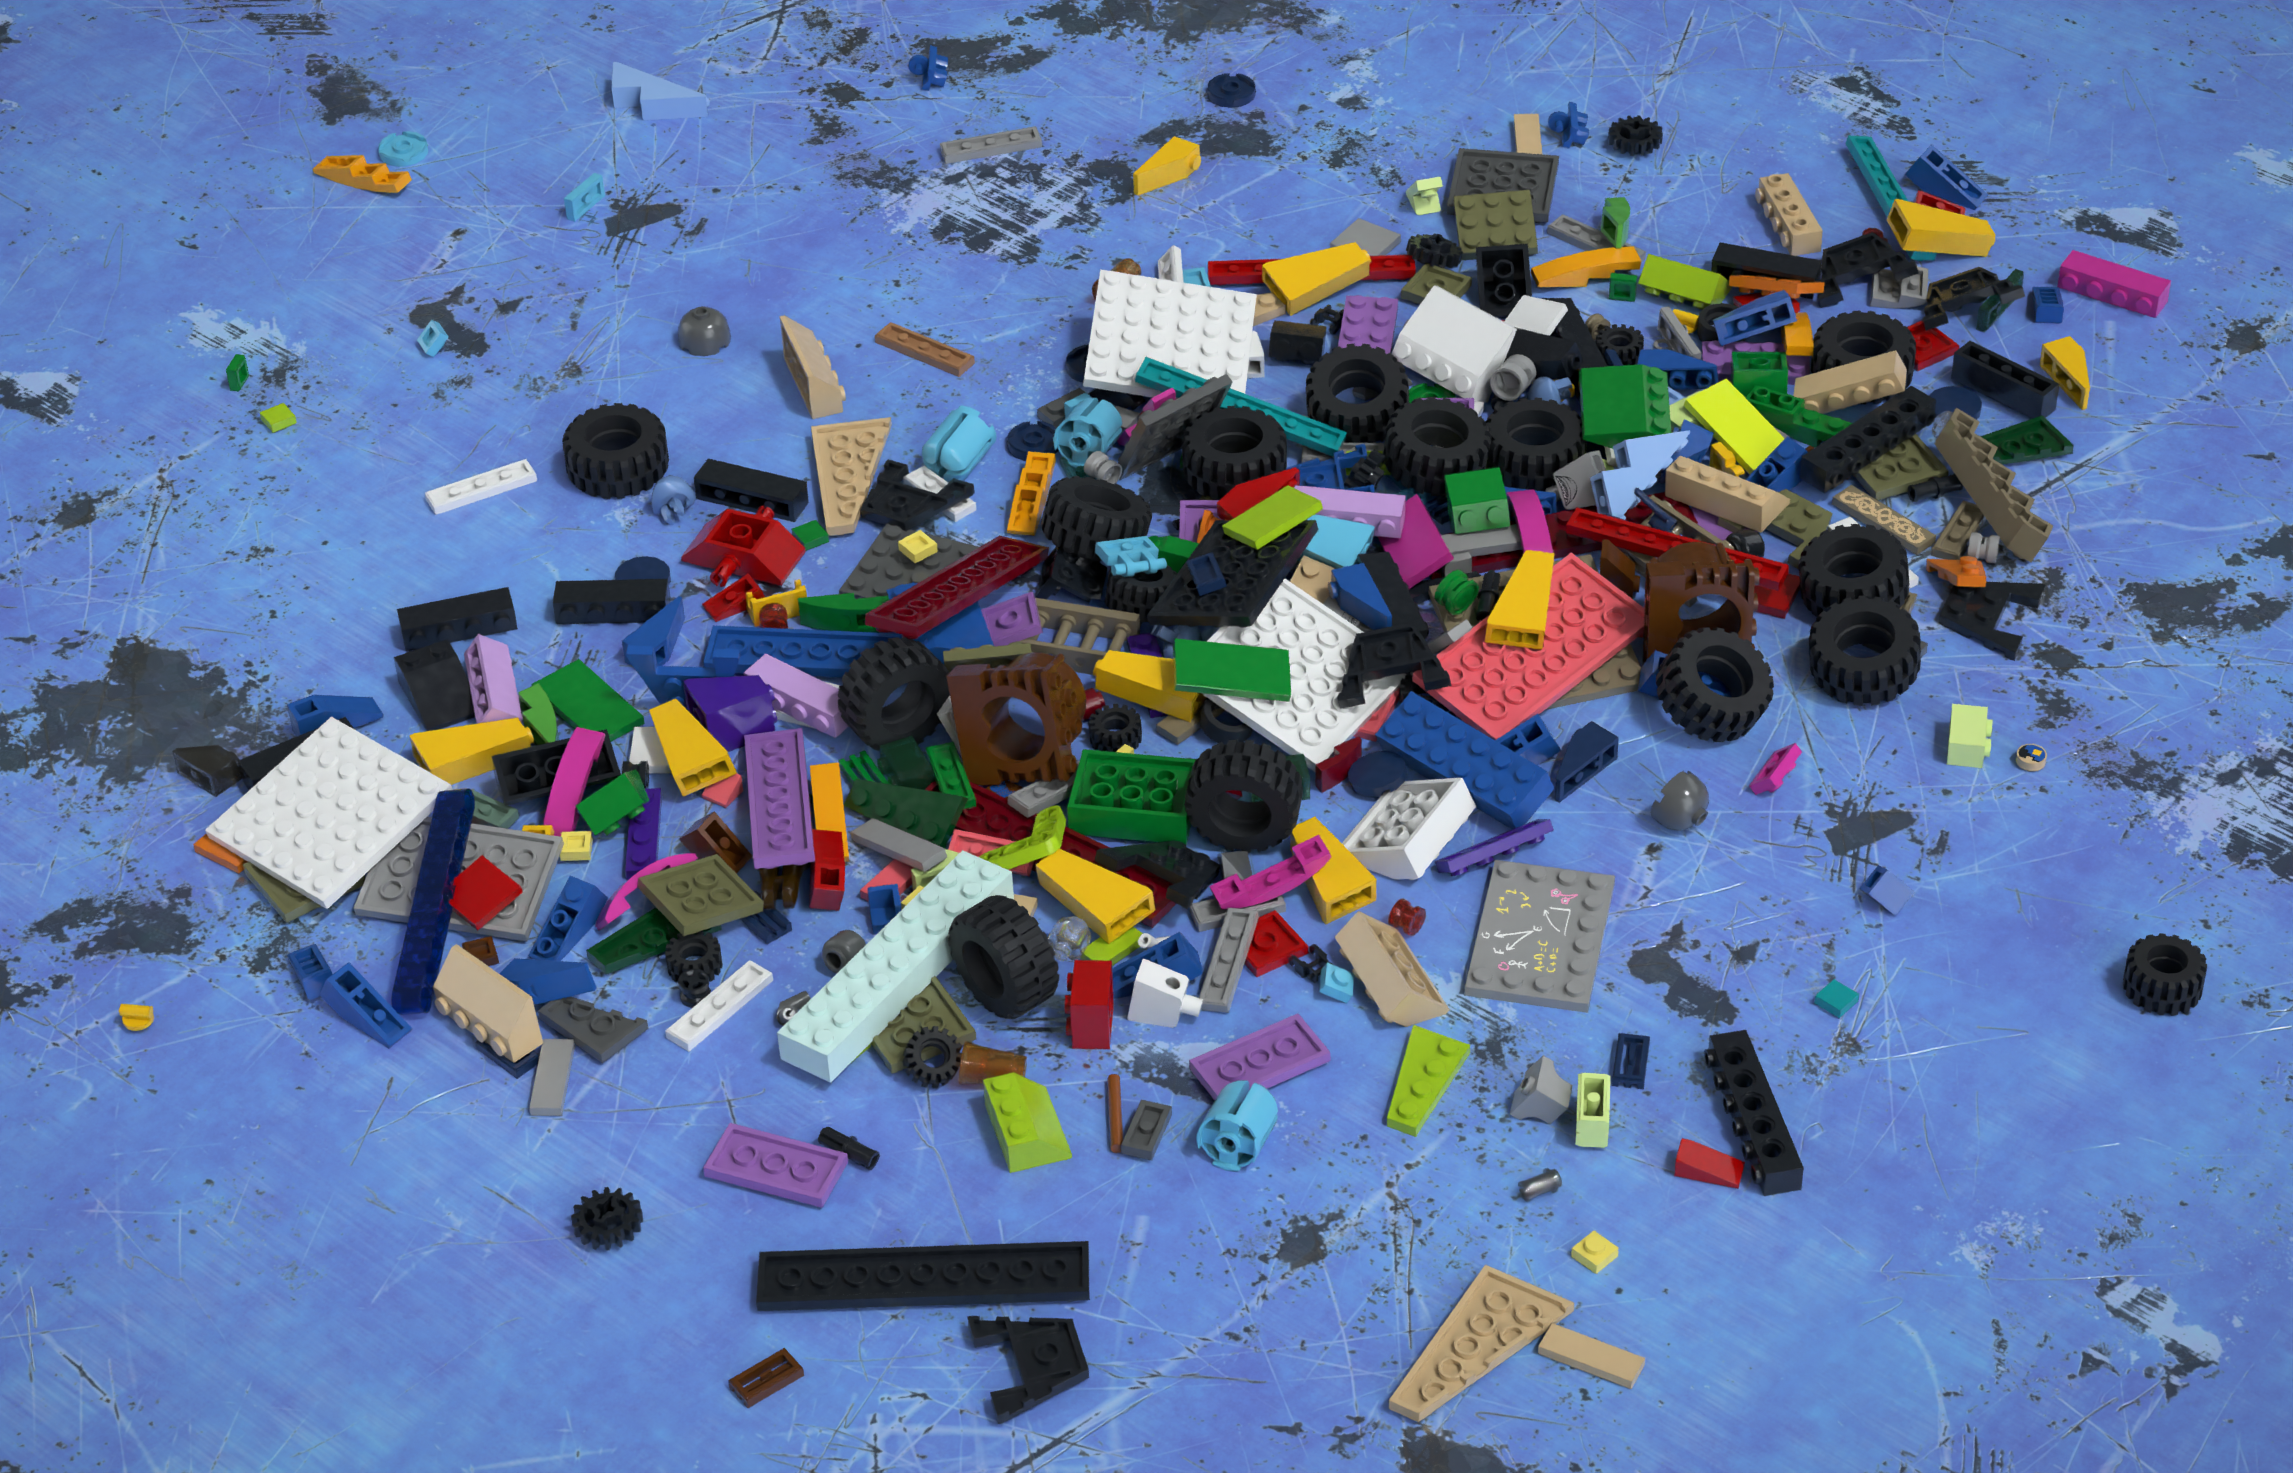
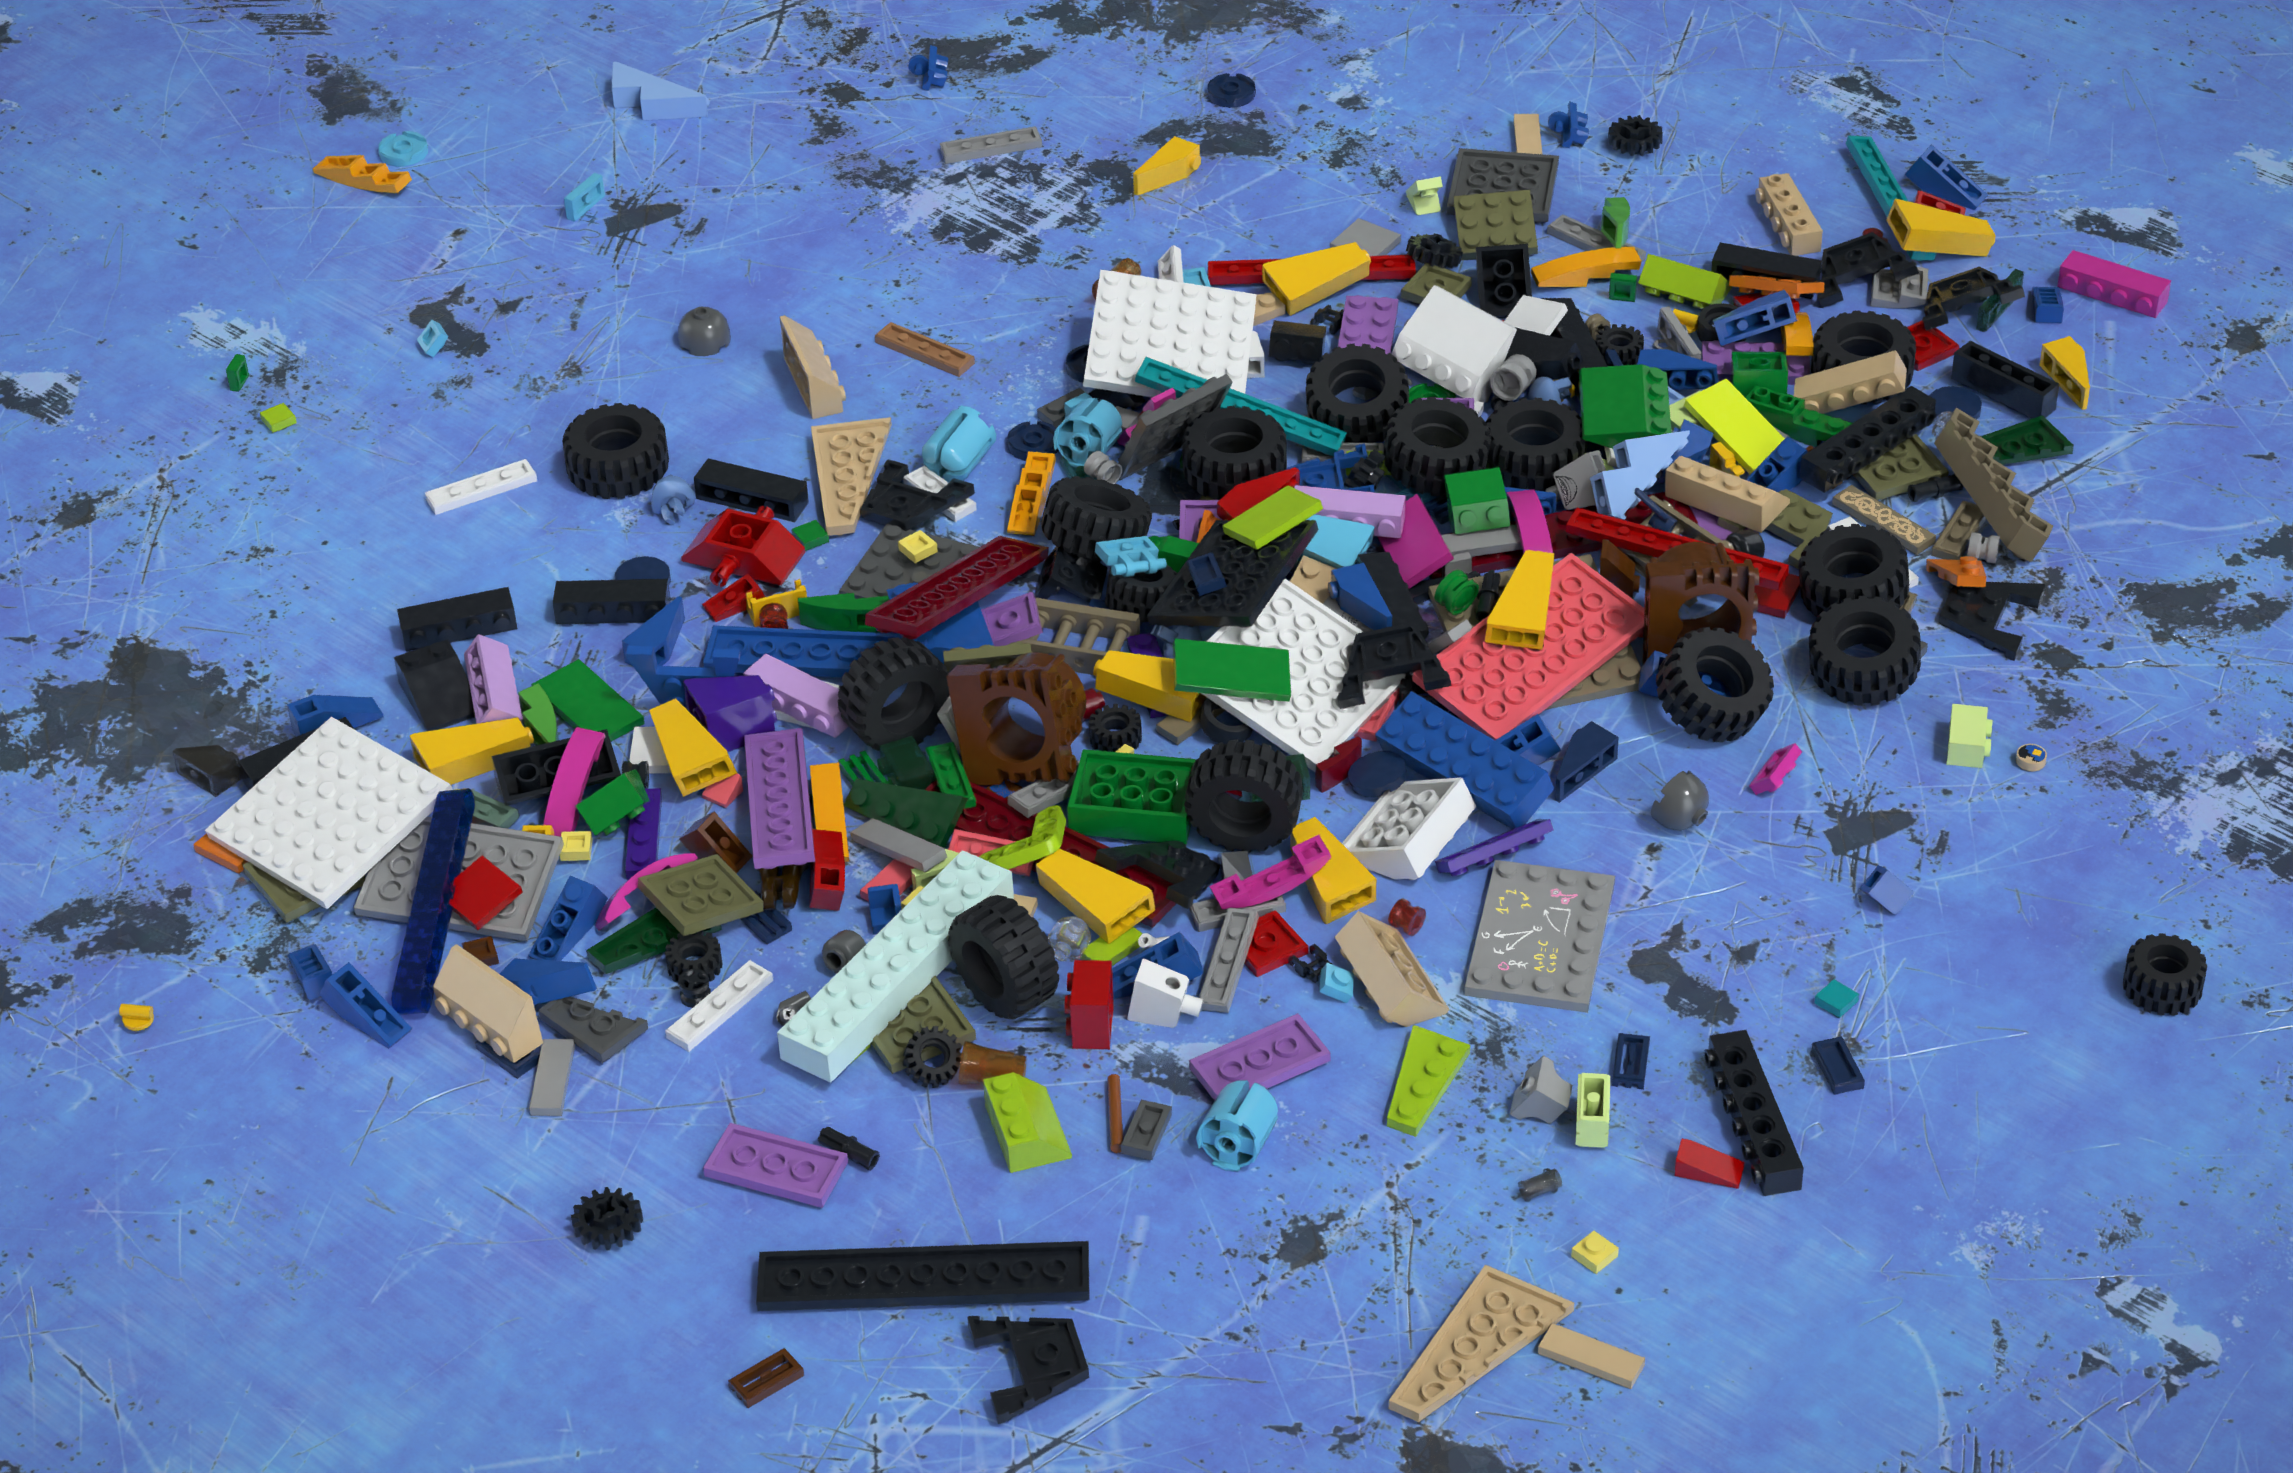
none -> dark blue tile [1811,1036,1865,1095]

